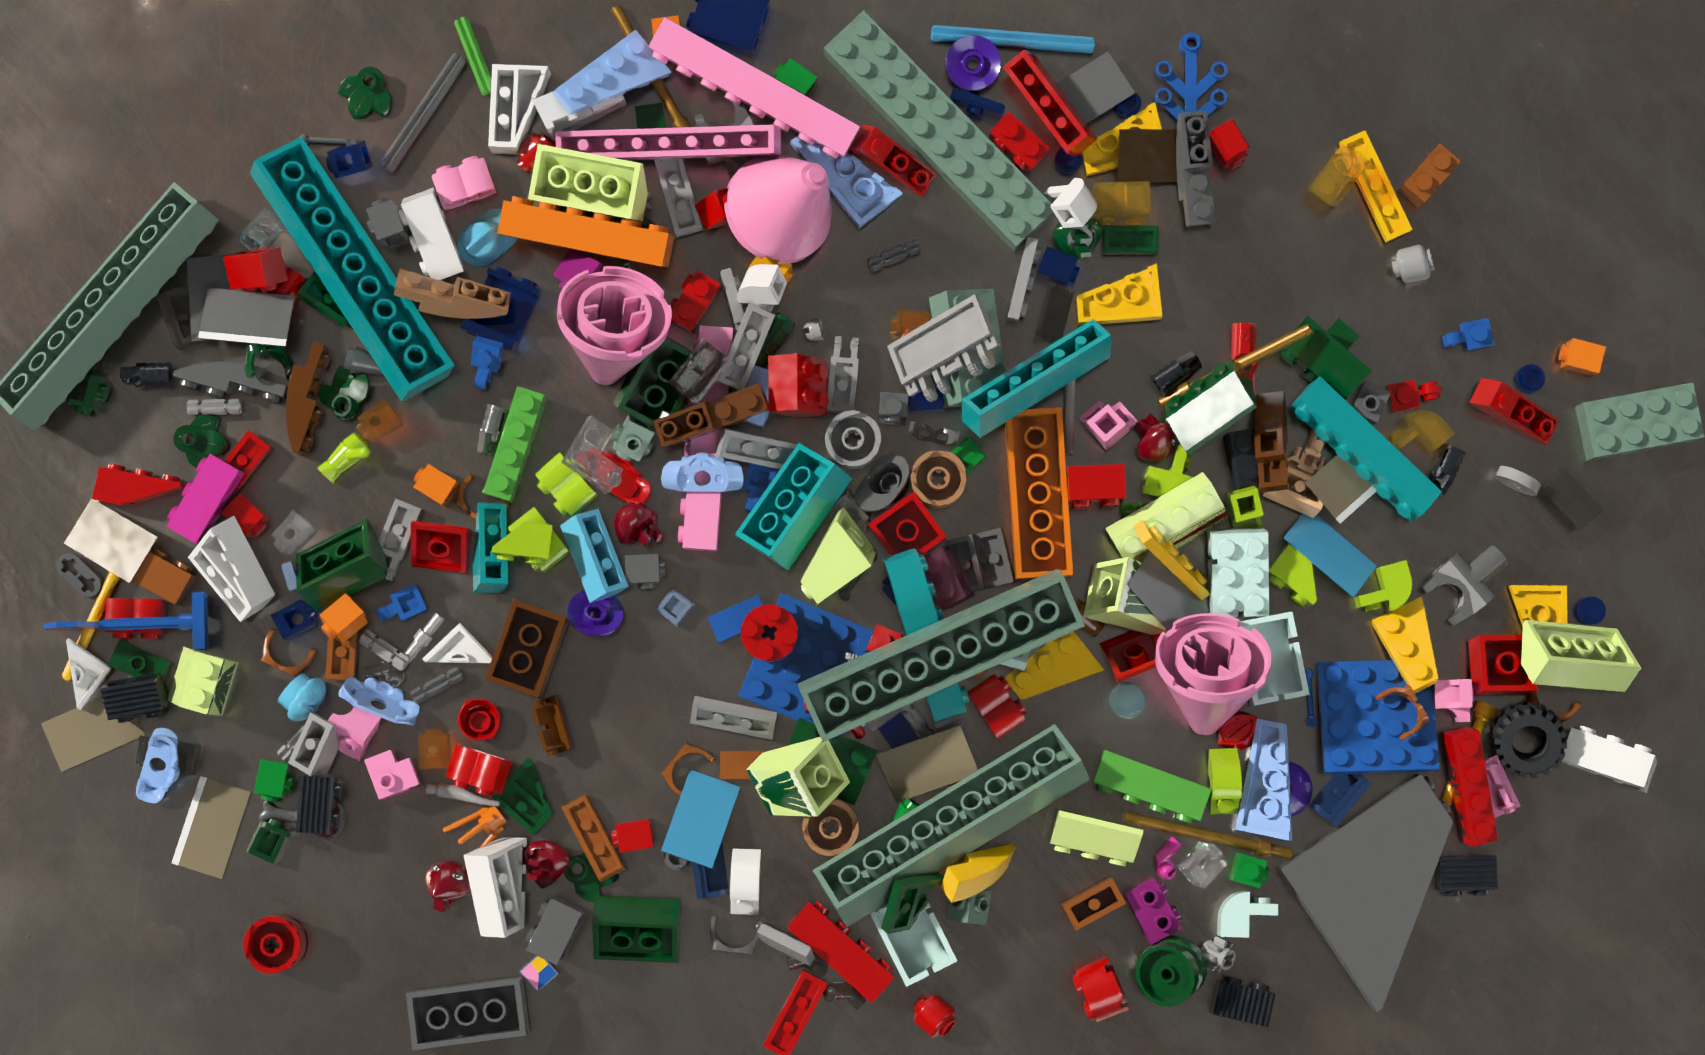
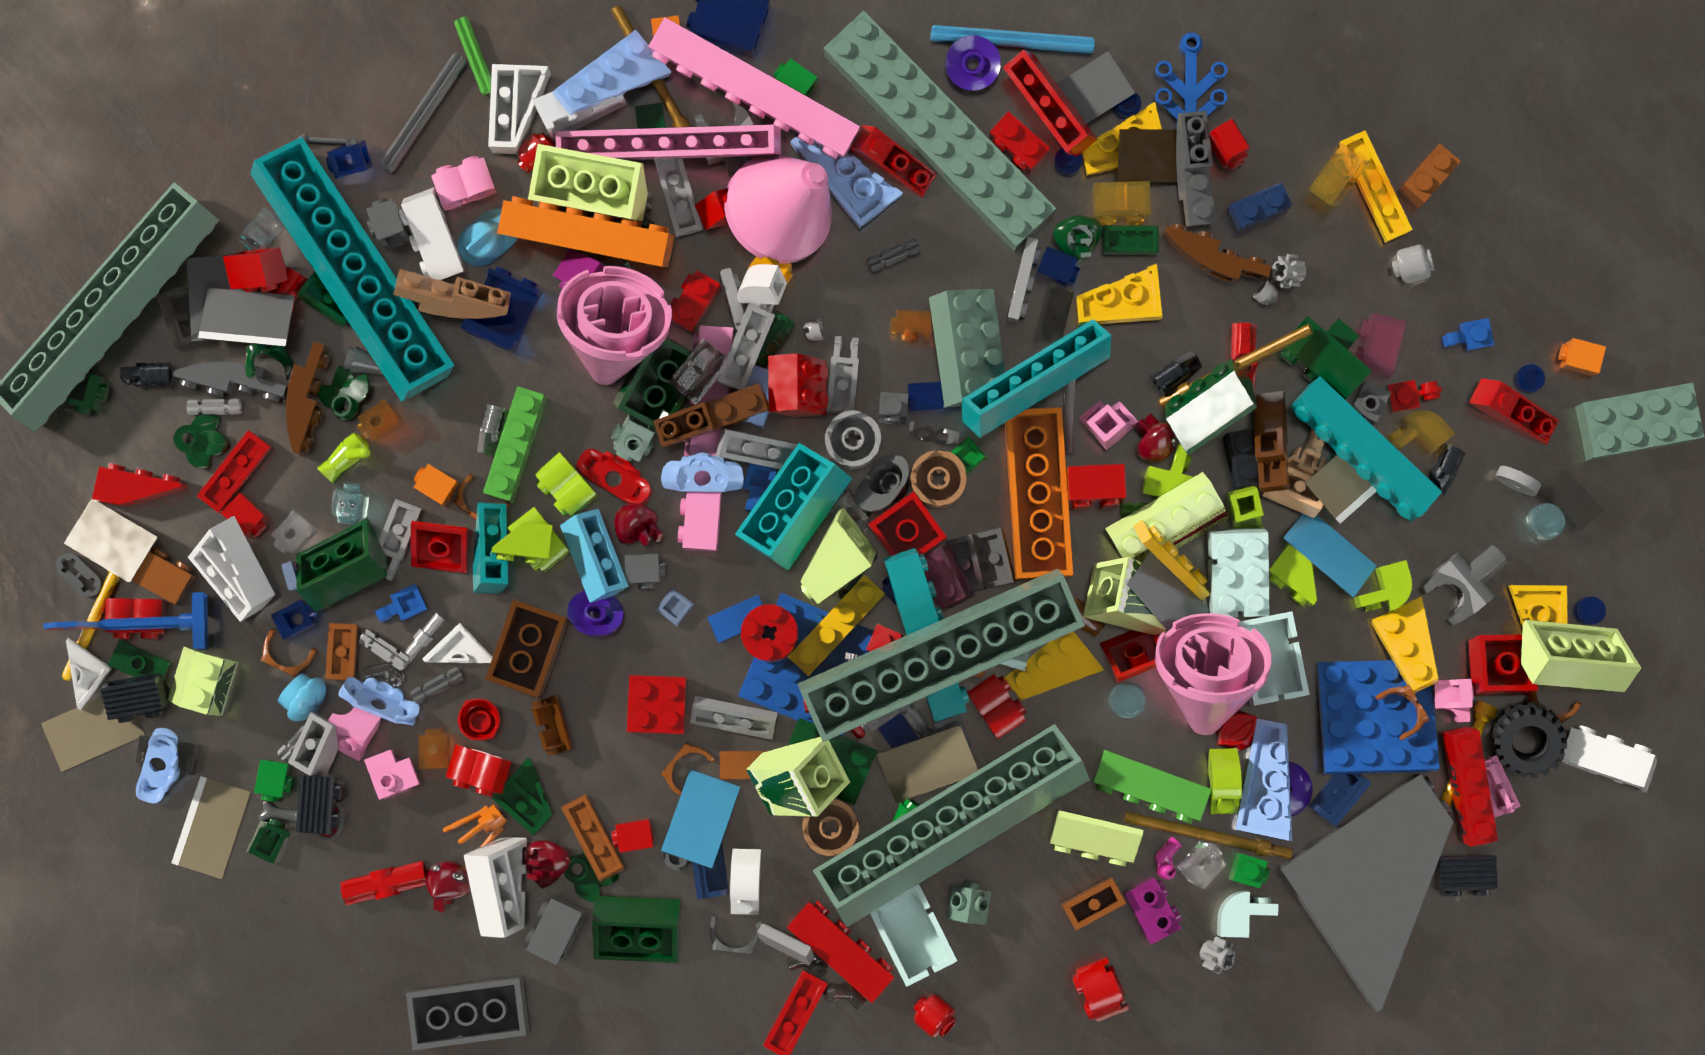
dark pink brick [166,454,245,544] -> none
red brick [243,915,306,974] -> none
orange brick [320,593,368,644] -> none
dark green plate [338,67,391,119] -> none
light grey animal [426,783,500,807] -> none
blue plate [471,336,504,389] -> none
tile [519,956,559,993] -> none
clear plate [562,415,623,494] -> none
dark green wing [881,872,943,934] -> none
light grey hinge [887,294,1000,402] -> none
yellow slope [941,844,1015,903] -> none
clear blue plate [950,88,1006,121] -> none
white brick [1044,178,1097,228] -> none
dark green wheel [1135,936,1207,1007] -> none
black brick [1210,976,1276,1027] -> none
blue hinge [1305,668,1318,727] -> none
none -> clear light blue head [331,482,369,525]
none -> red piece [340,861,427,906]
none -> red brick [627,675,688,734]
none -> yellow plate [788,575,885,677]
none -> reddish brown slope [1163,224,1272,284]
none -> dark blue brick [1227,182,1292,234]
none -> light grey hinge [1253,281,1278,305]
none -> light grey gear [1272,254,1306,289]
none -> clear pink brick [1355,313,1406,379]
none -> clear light blue head [1525,503,1565,540]

